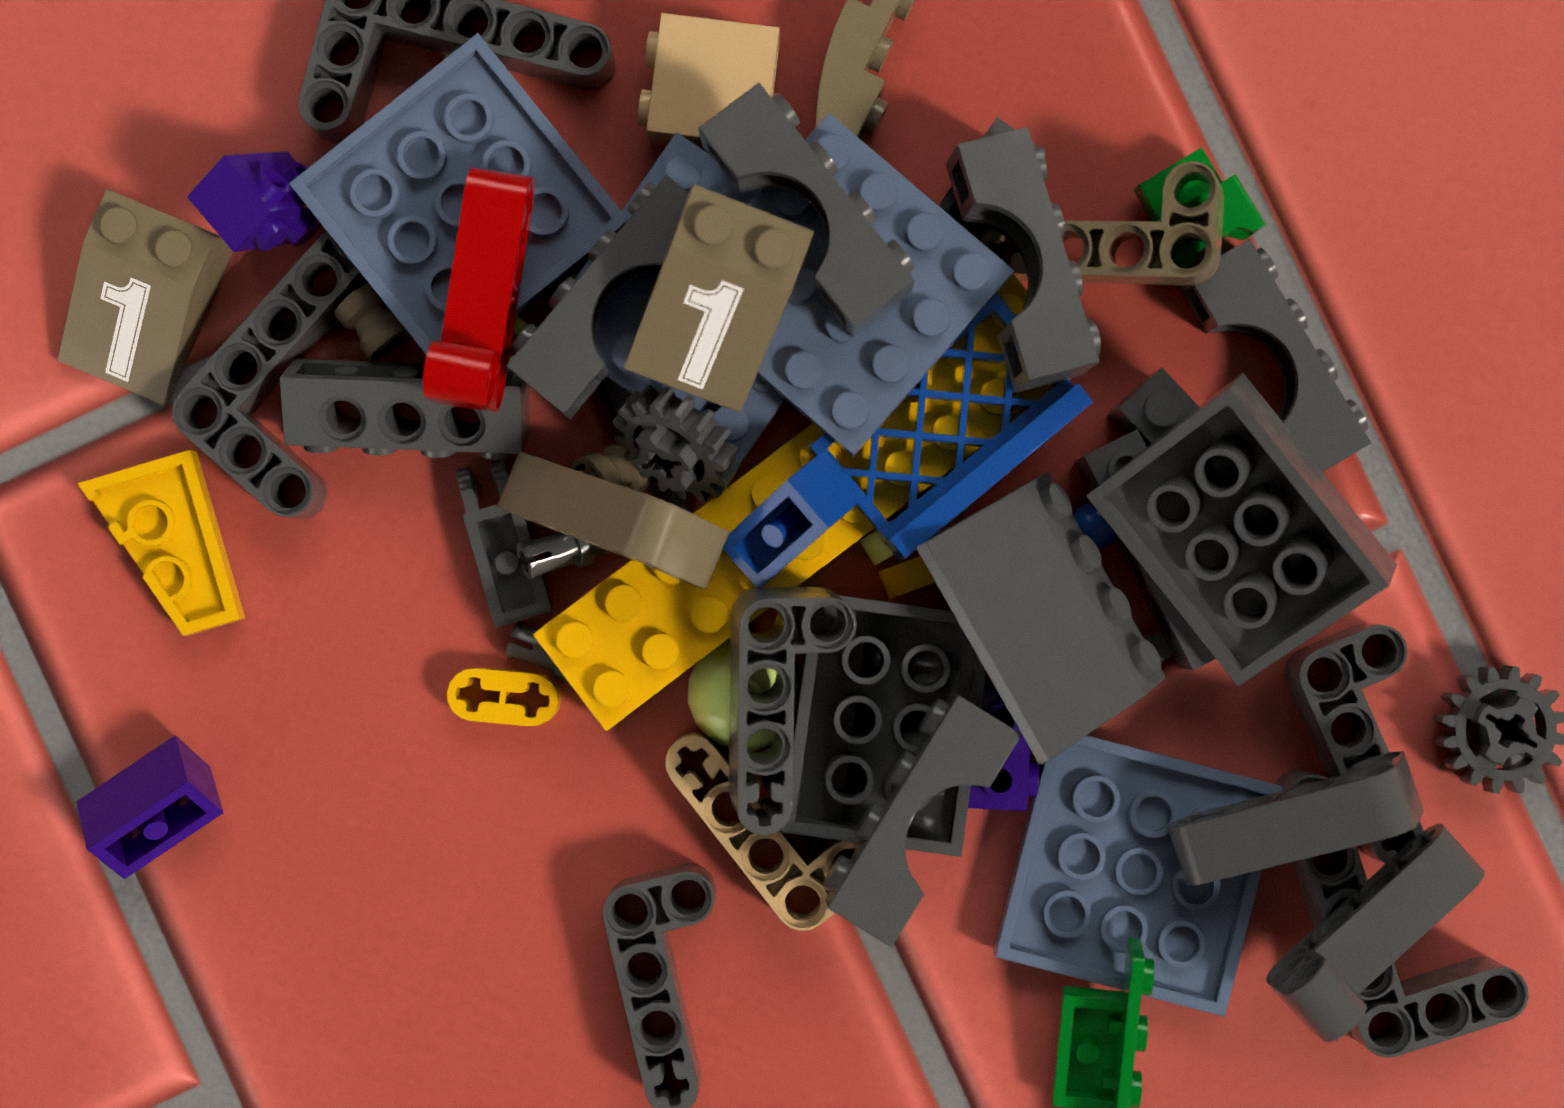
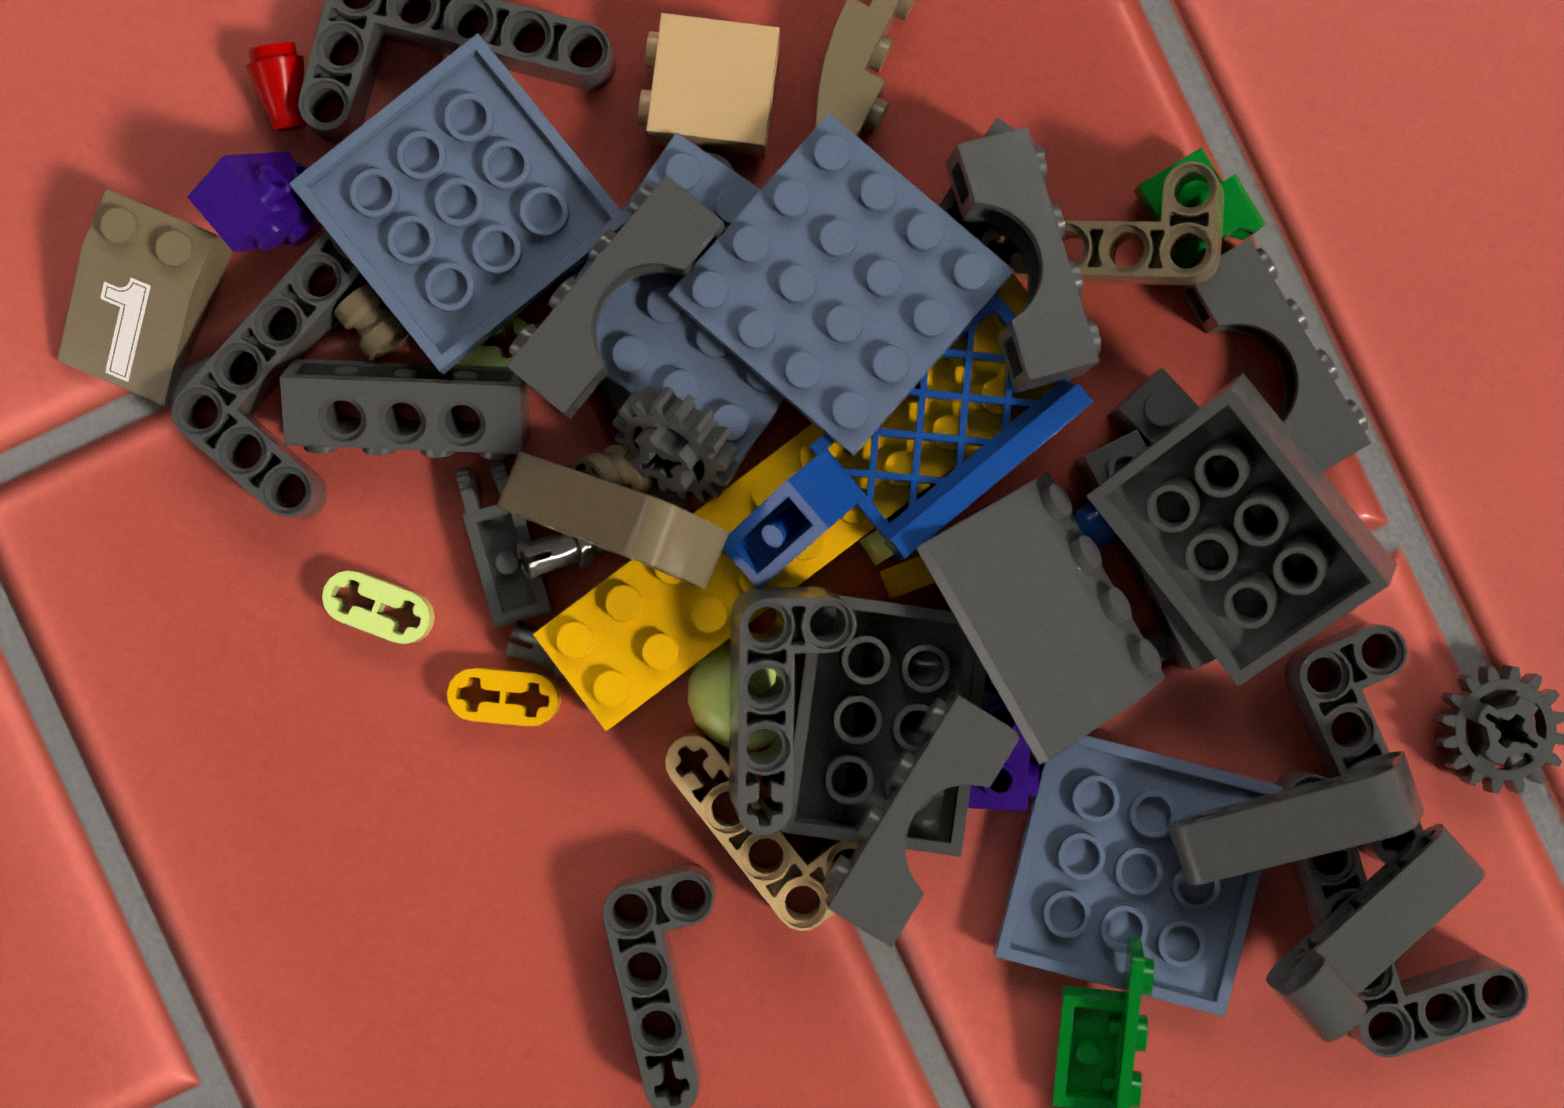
dark purple brick [76,735,224,879] -> none
yellow wing [77,450,246,636] -> none
red beam [423,167,535,413] -> none
dark tan slope [623,184,814,413] -> none
dark grey arch [699,82,915,338] -> none
none -> red cone [246,42,307,132]
none -> yellowish green beam [322,570,435,644]

